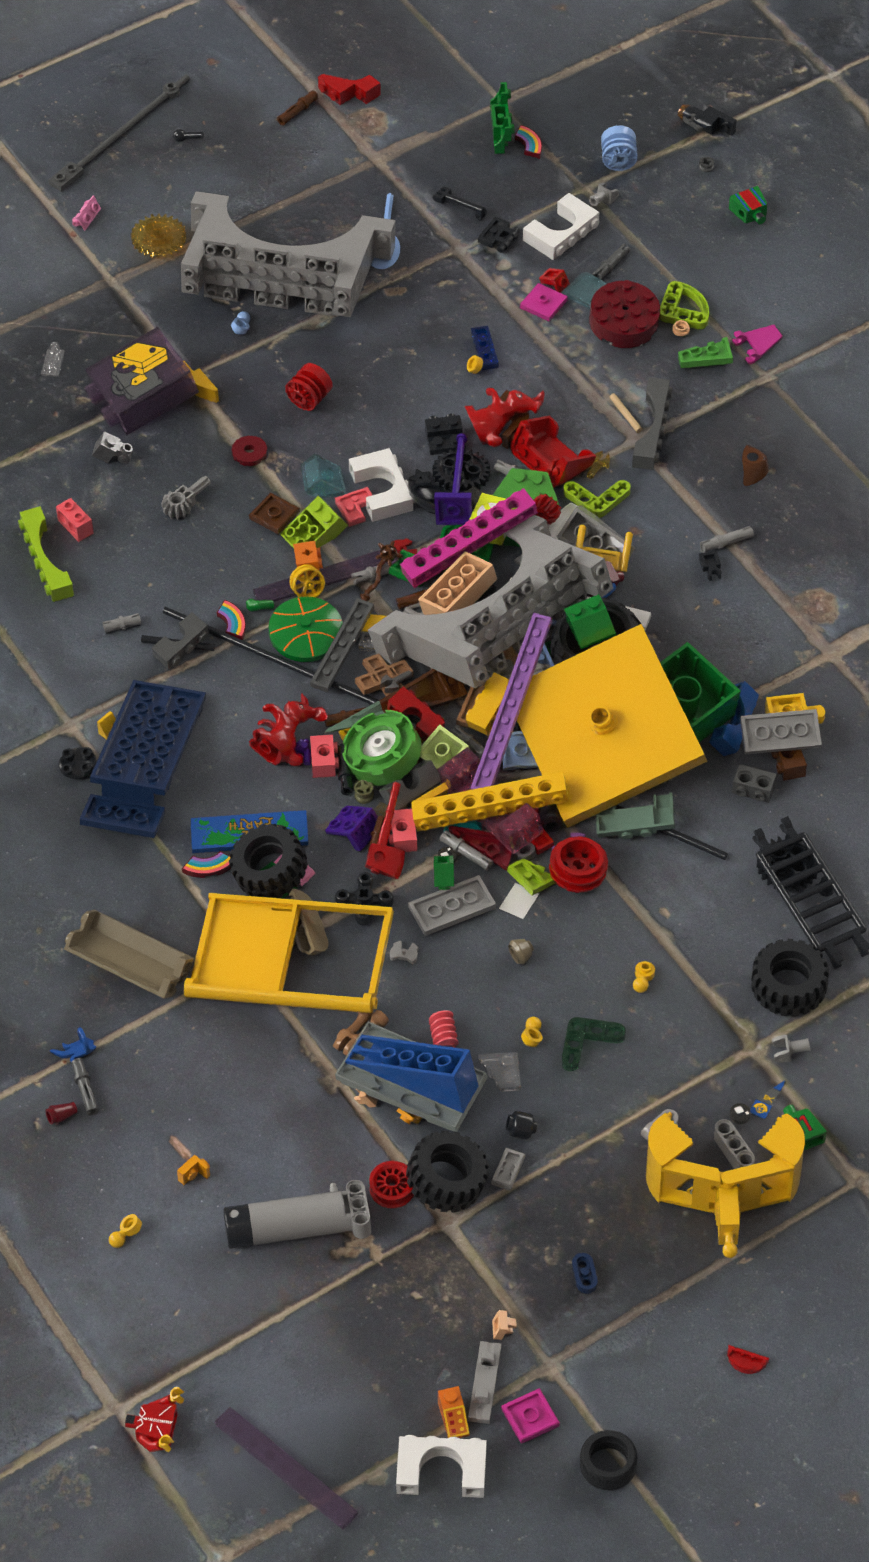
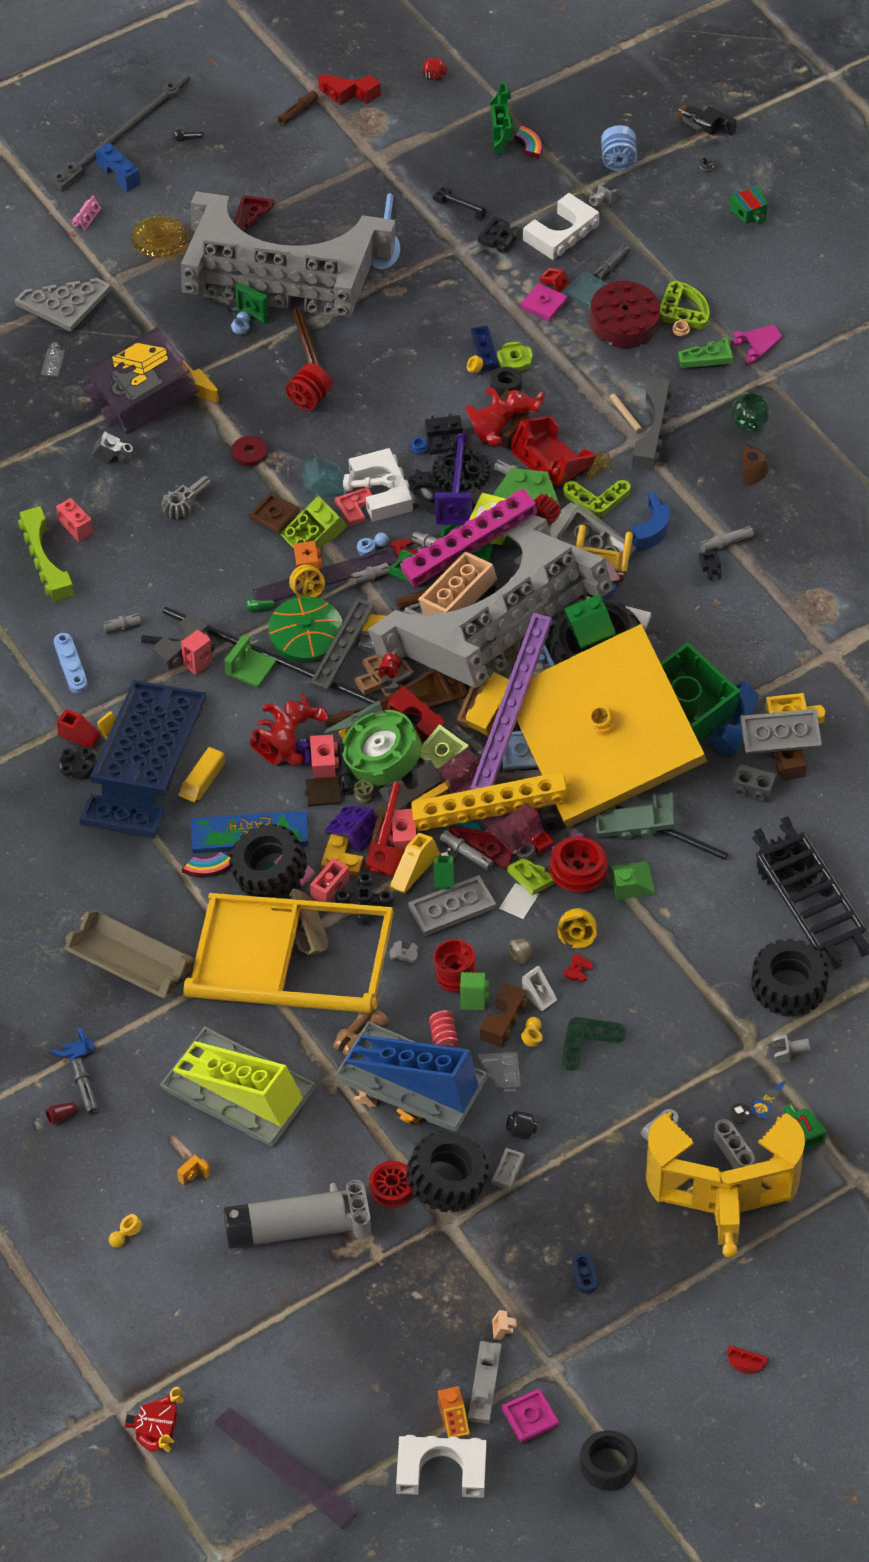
tile [217,599,246,640] -> none
reddish brown piece [360,541,402,601] -> none
yellow plate [633,961,655,993] -> none
none -> light grey plate [14,278,112,332]
none -> light blue plate [54,633,88,694]
none -> red slope [56,709,101,749]
none -> blue arch [96,143,141,192]
none -> piece [160,1026,317,1147]
none -> yellow piece [178,747,226,803]
none -> coral brick [181,630,213,675]
none -> bright green bracket [224,635,276,687]
none -> dark red wing [233,195,275,232]
none -> green tile [235,283,269,324]
none -> reddish brown axle [293,308,320,366]
none -> dark brown piece [305,777,341,807]
none -> coral brick [310,858,349,902]
none -> yellow plate [321,834,363,876]
none -> white piece [343,473,396,492]
none -> light blue plate [357,532,389,557]
none -> red wheel [378,653,401,678]
none -> yellow slope [390,833,440,893]
none -> blue plate [410,437,428,454]
none -> light grey pin [412,531,437,548]
none -> red head [423,58,447,81]
none -> red wheel [433,939,478,993]
none -> bright green brick [460,972,489,1010]
none -> reddish brown arch [480,983,528,1048]
none -> black tyre [490,366,522,397]
none -> lime plate [497,342,532,372]
none -> white slope [522,966,557,1011]
none -> yellow cylinder [557,908,597,949]
none -> red piece [563,954,593,982]
none -> bright green slope [609,861,655,900]
none -> blue arch [632,492,670,551]
none -> clear green piece [731,392,770,431]

